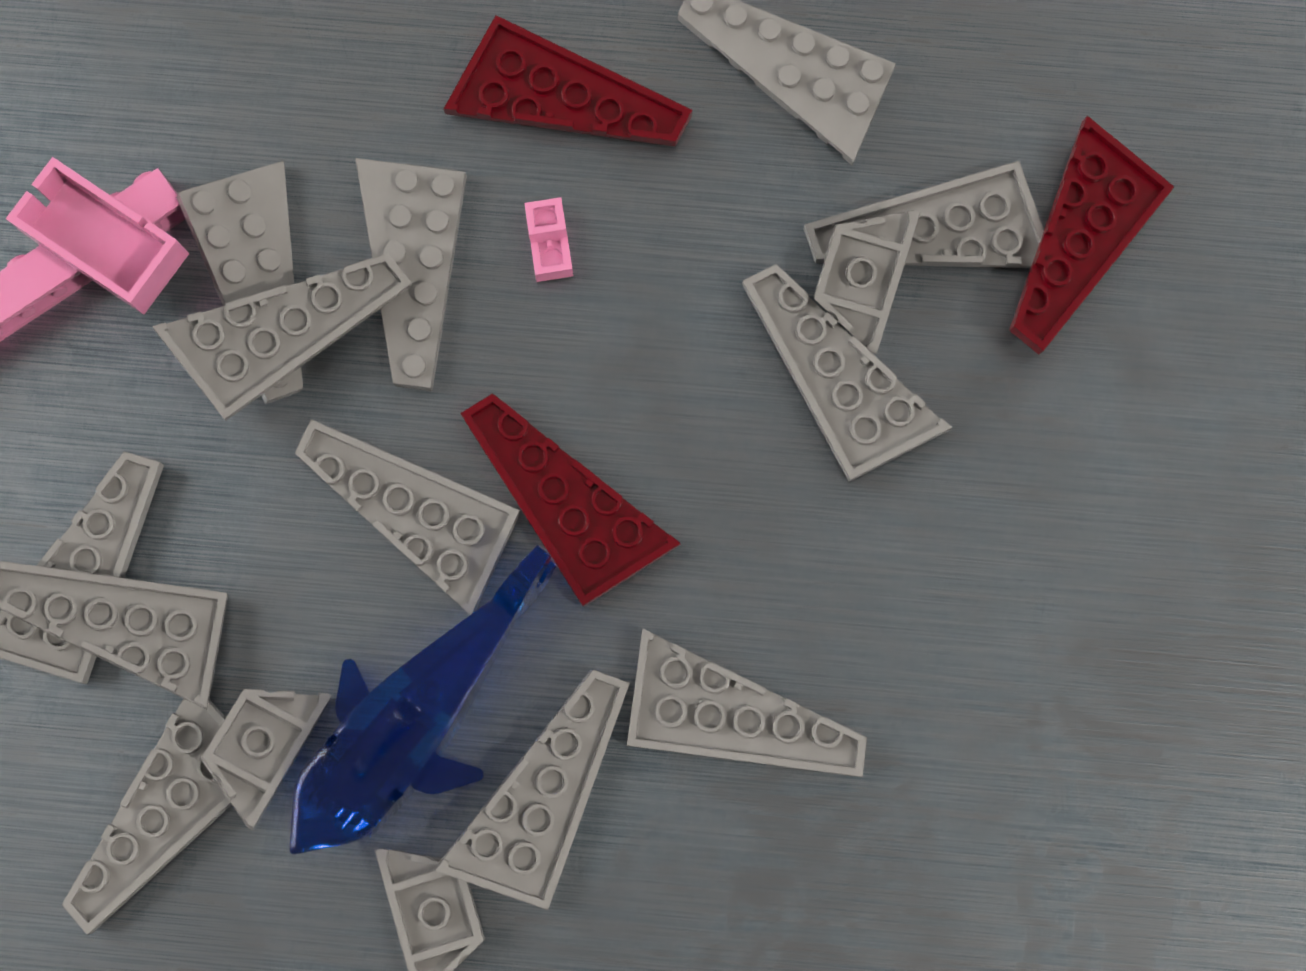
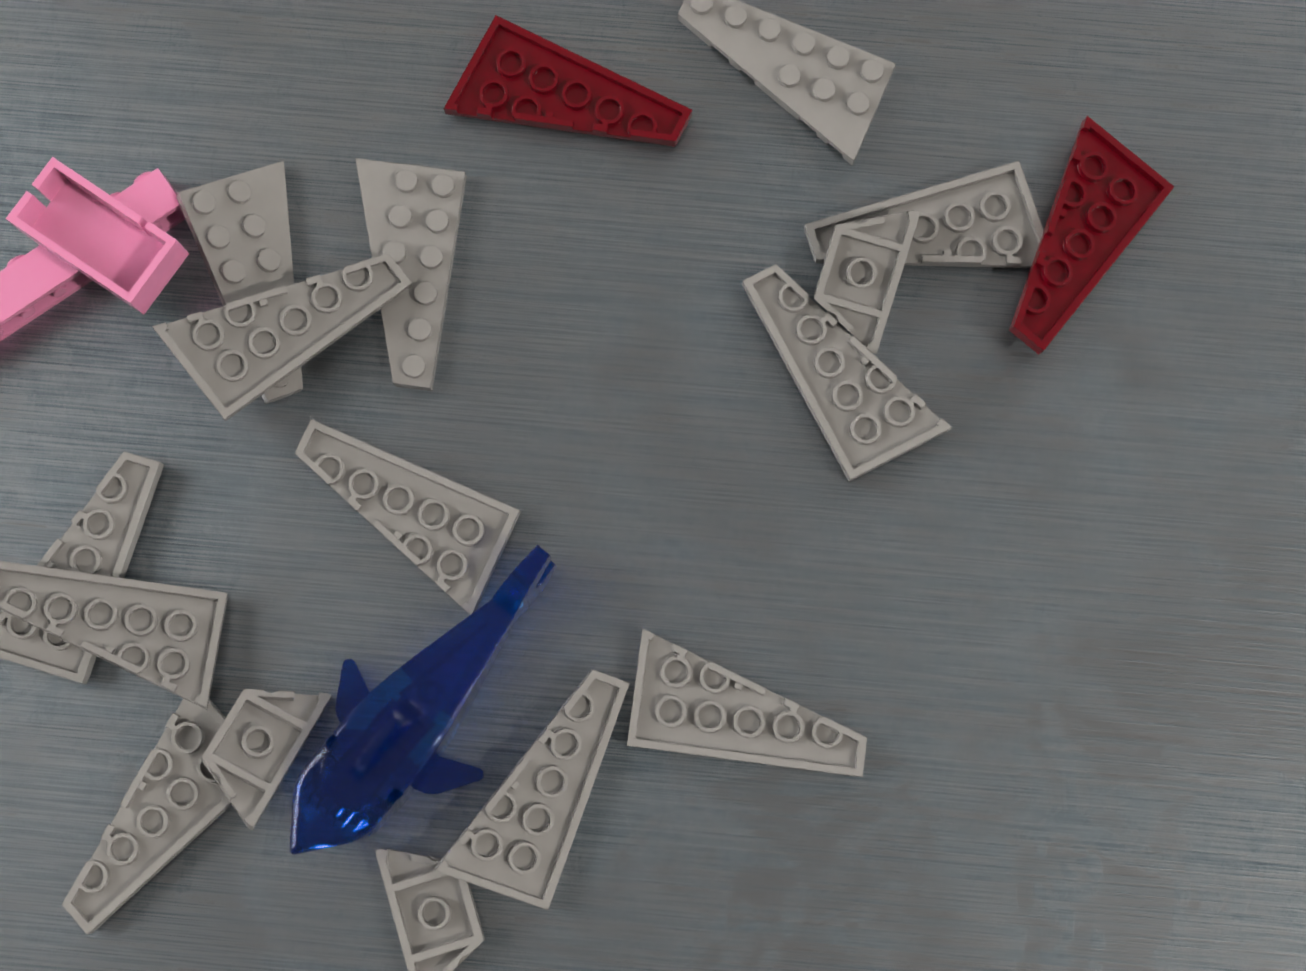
dark red wing [460,393,681,607] -> none
bright pink slope [524,197,574,282] -> none

